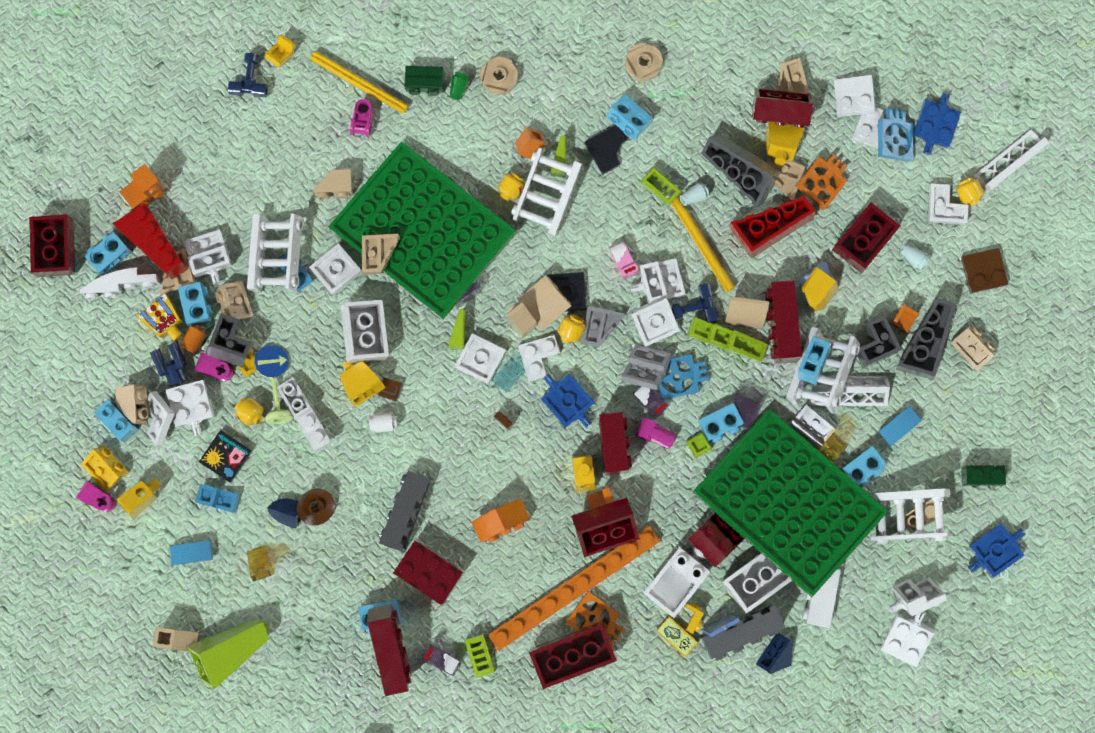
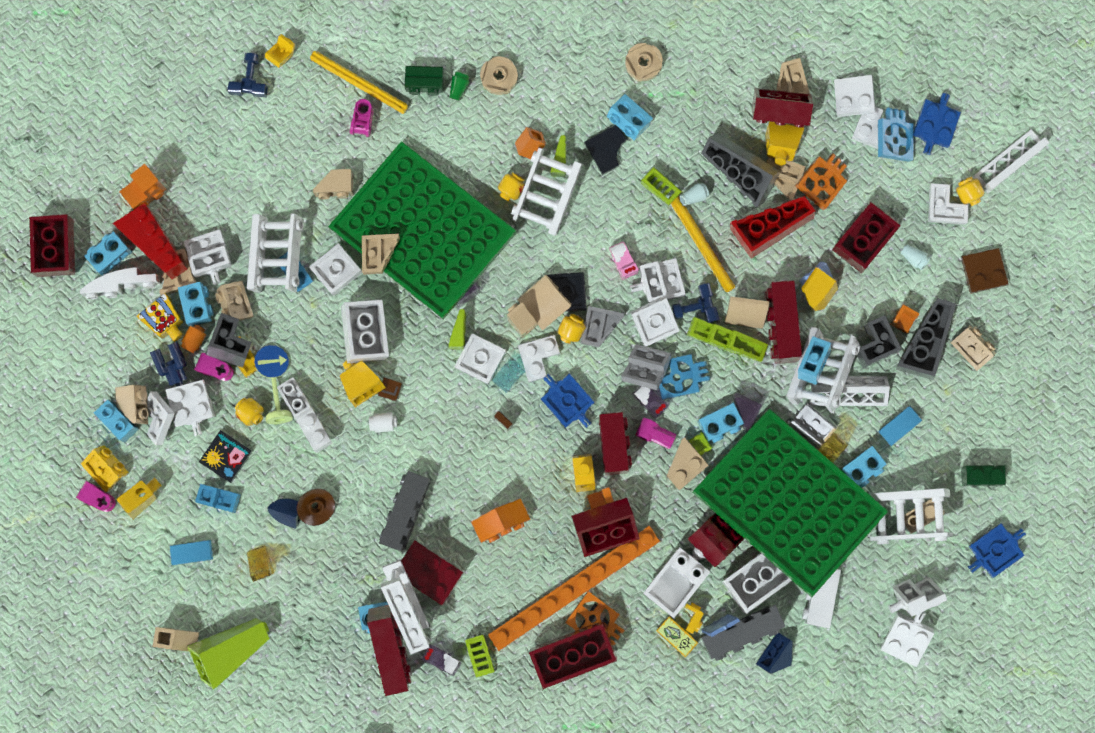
none -> white fence [381,559,429,654]
none -> tan wing [667,437,709,490]

